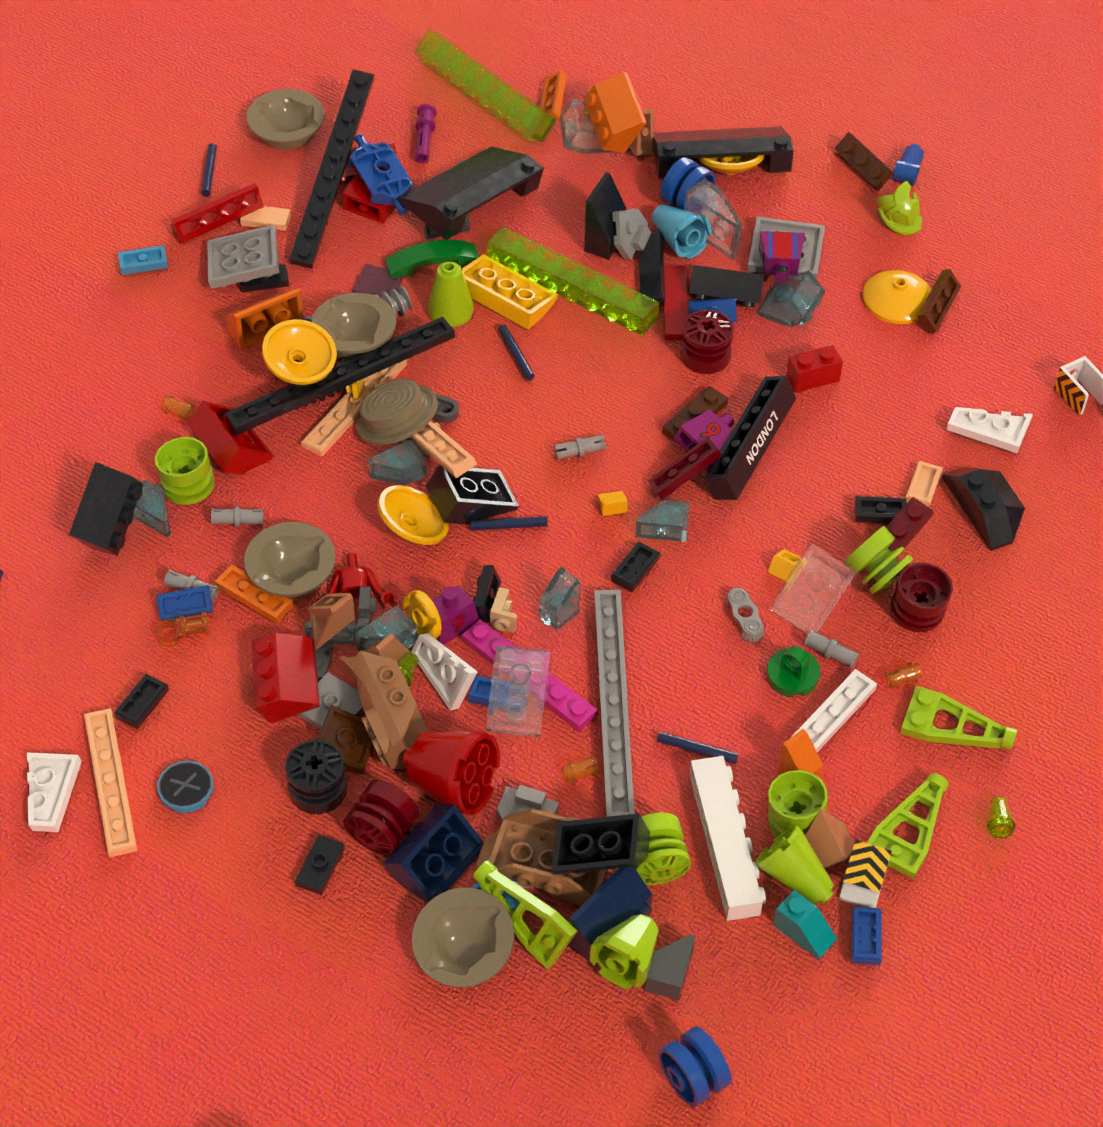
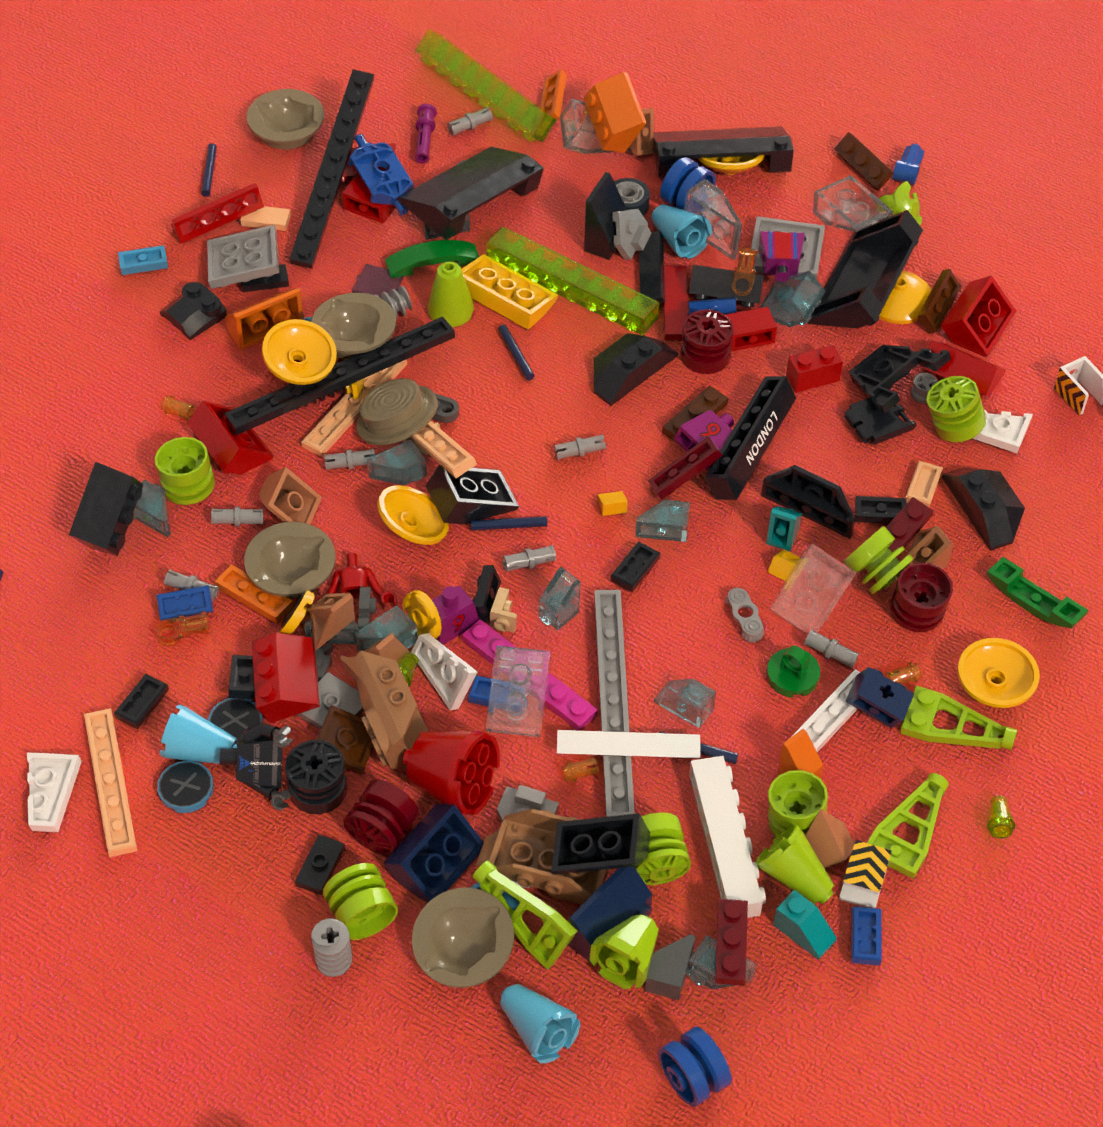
none -> medium azure cone [159,704,237,764]
none -> black slope [160,282,227,340]
none -> black tile [208,698,263,738]
none -> torso [220,722,292,810]
none -> black plate [228,655,255,699]
none -> nougat slope [259,467,322,524]
none -> yellow tile [278,589,315,634]
none -> light grey piece [311,918,353,977]
none -> lime wheel [323,863,398,940]
none -> light grey pin [324,448,376,470]
none -> light grey pin [447,107,493,136]
none -> medium azure cone [500,984,581,1063]
none -> light grey pin [502,545,556,572]
none -> white sticker [557,730,700,758]
none -> black wedge [594,333,678,406]
none -> wheel [614,178,650,216]
none -> clear light blue slope [654,679,716,728]
none -> clear light blue slope [687,935,757,990]
none -> dark red plate [715,899,748,986]
none -> red brick [726,307,777,352]
none -> clear orange connector [732,247,759,296]
none -> black wedge [761,465,855,539]
none -> teal slope [766,506,802,551]
none -> black slope [806,210,923,328]
none -> clear slope [813,175,893,232]
none -> black plate [844,398,916,445]
none -> dark blue brick [845,667,914,728]
none -> black wing [849,345,951,414]
none -> nougat slope [901,525,954,569]
none -> light grey wheel [911,373,938,404]
none -> red slope [919,340,1006,398]
none -> lime wheel [926,376,987,442]
none -> red slope [941,275,1016,357]
none -> yellow dish [957,638,1040,708]
none -> green slope [987,557,1088,628]

